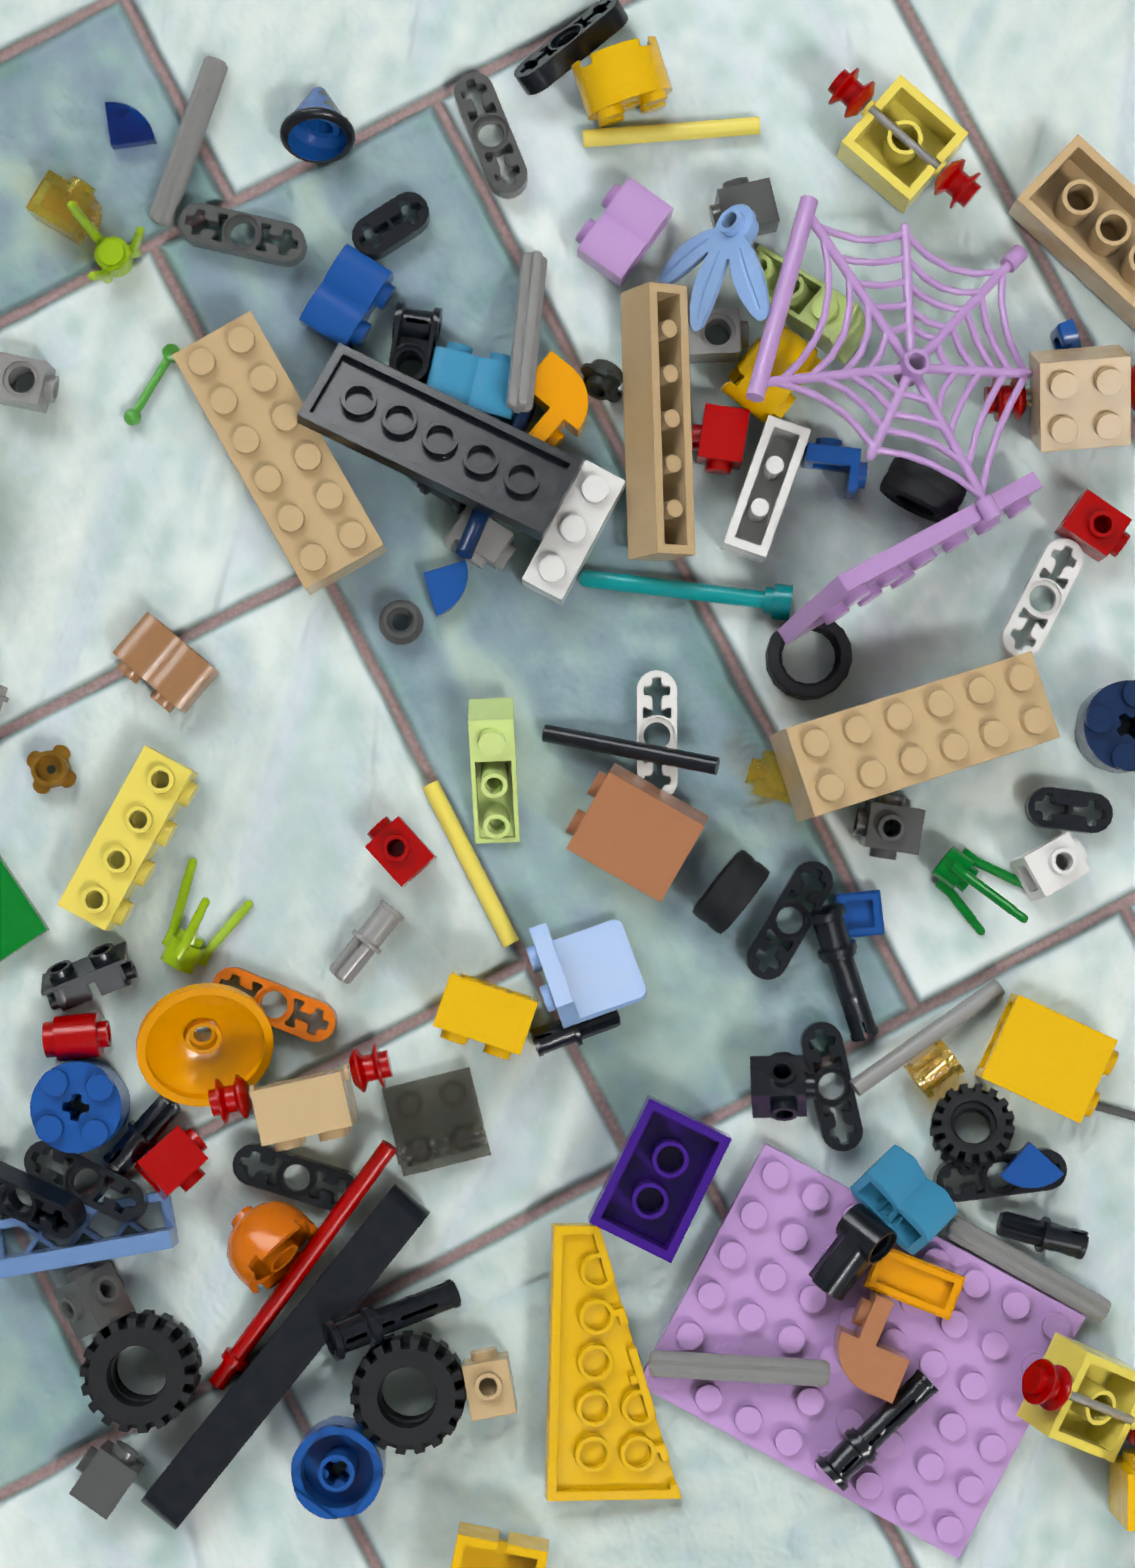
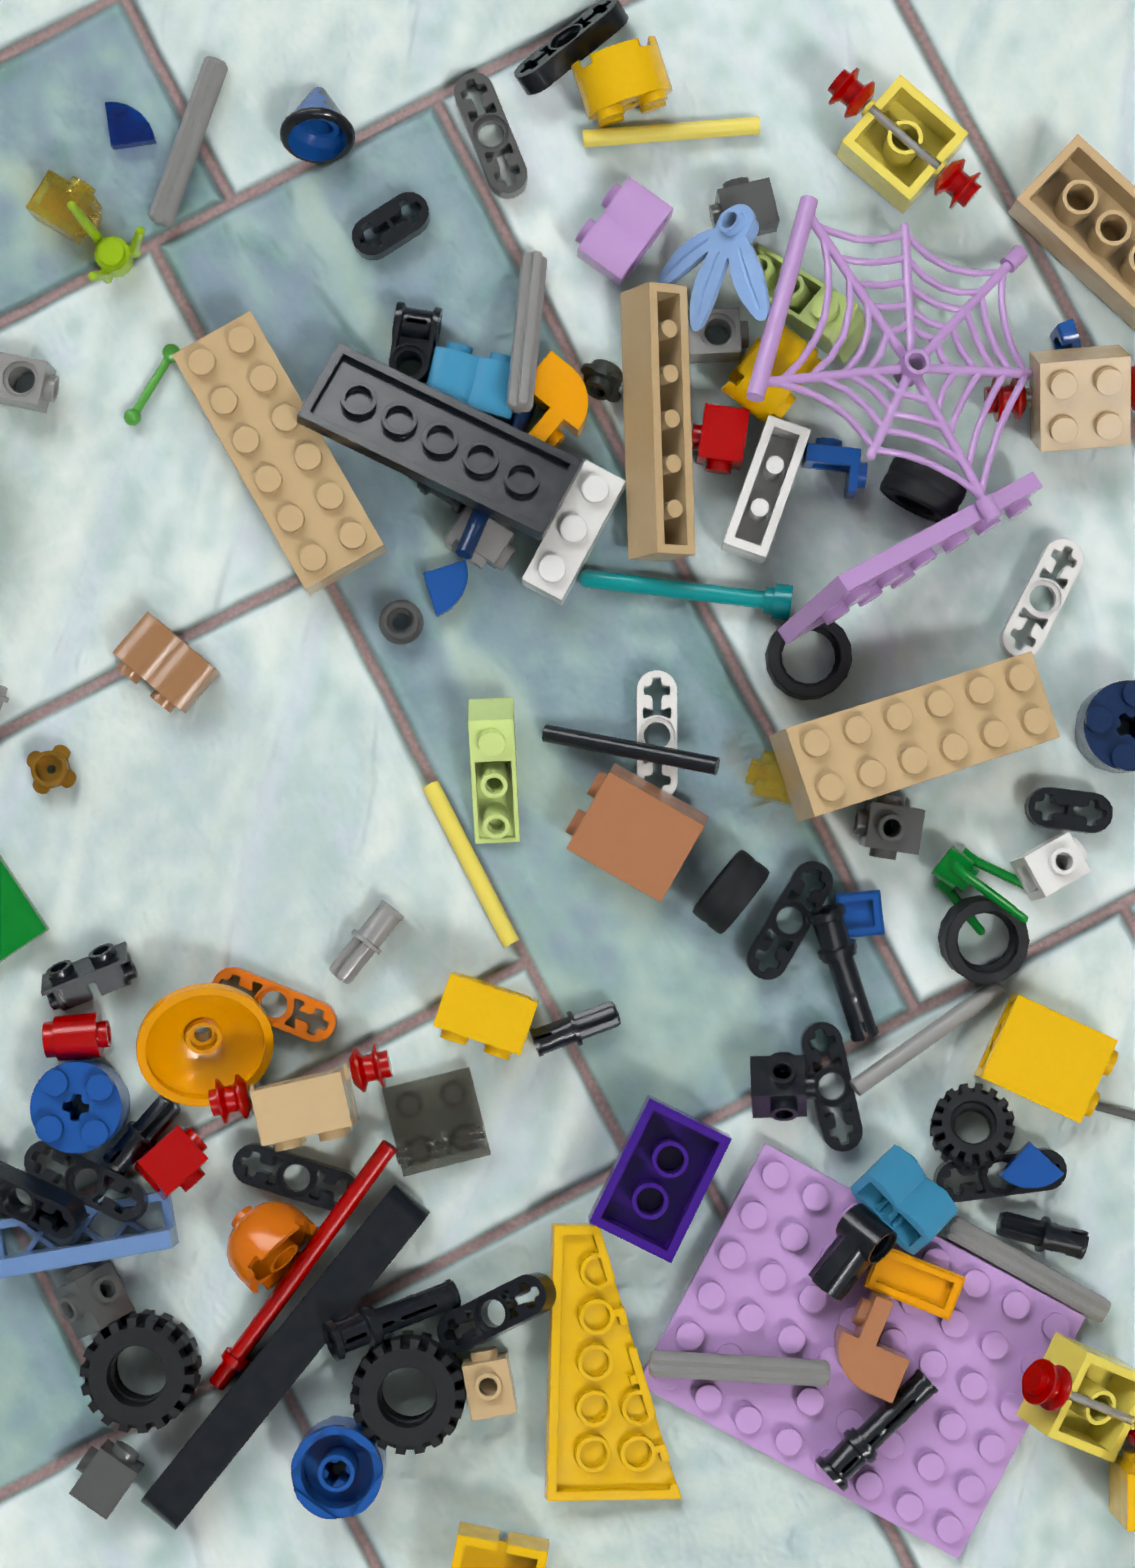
light yellow brick [57,745,199,931] -> none
lime plant [160,858,253,974] -> none
dark grey beam [178,203,307,267] -> none
blue brick [299,244,396,348] -> none
red brick [365,816,437,887] -> none
light blue bracket [526,919,647,1028] -> none
clear yellow bush [904,1040,965,1099] -> none
red brick [1054,489,1132,562] -> none
none -> black beam [437,1272,556,1353]
none -> black tyre [938,895,1030,984]

